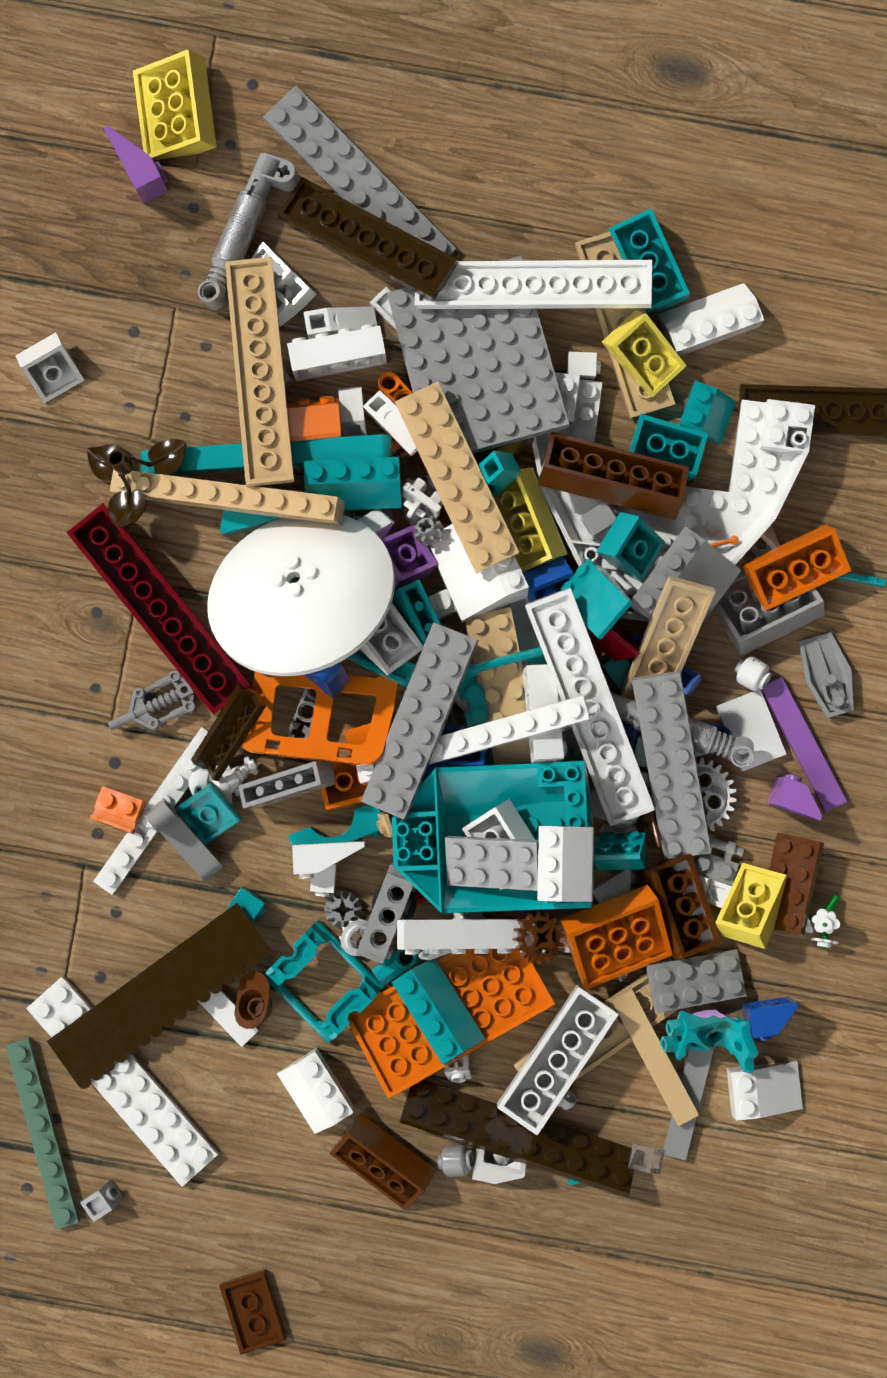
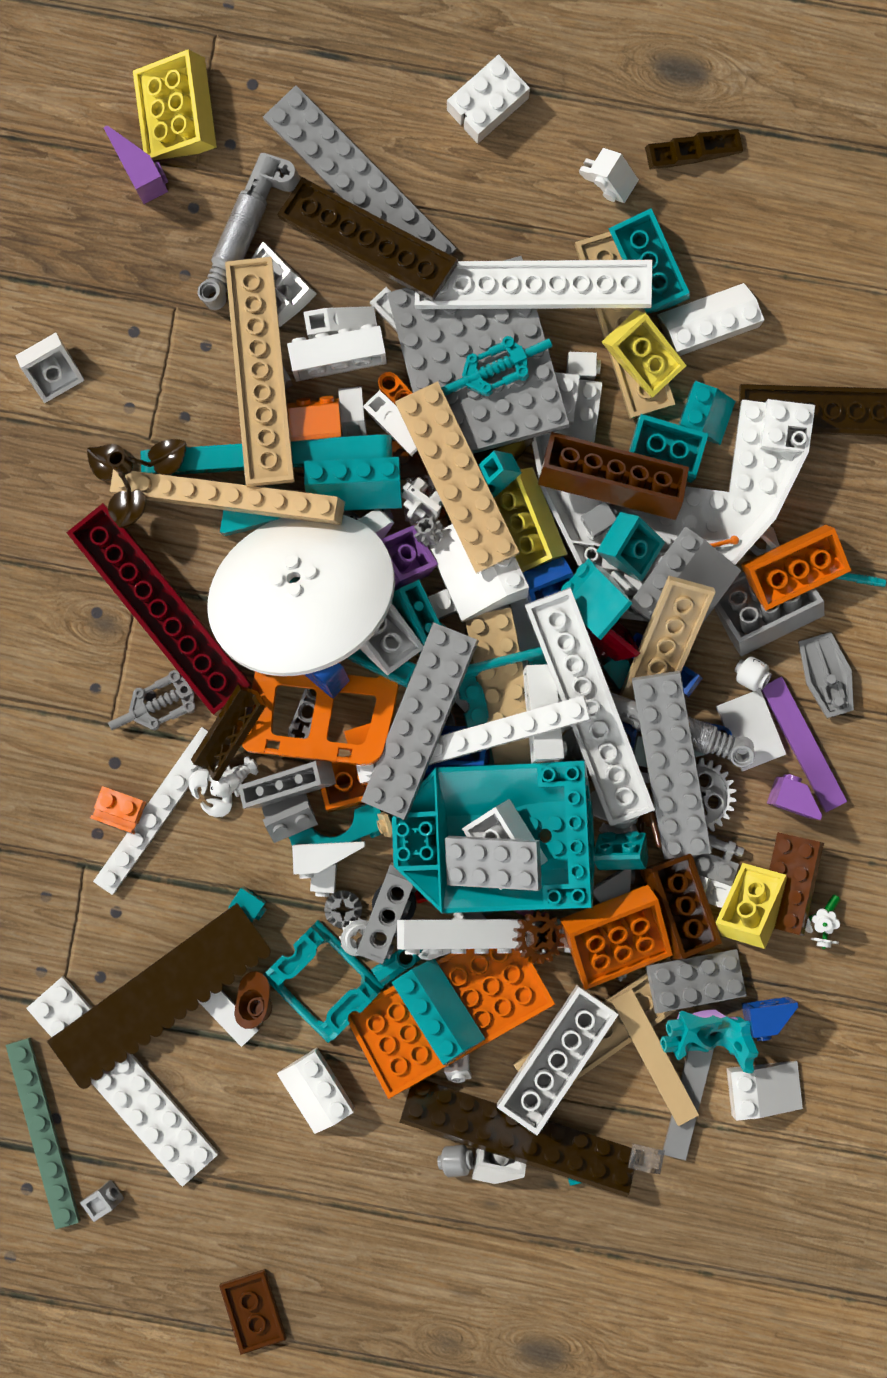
light grey beam [145,798,223,882] -> none
teal tile [175,782,242,845] -> none
reddish brown slope [329,1113,437,1210] -> none
white slope [537,826,594,902] -> none
white hinge [557,1089,577,1110] -> none
none -> light grey bracket [262,794,318,843]
none -> teal bar [441,336,553,396]
none -> white piece [447,54,530,144]
none -> white brick [579,148,639,203]
none -> dark brown slope [645,129,743,170]

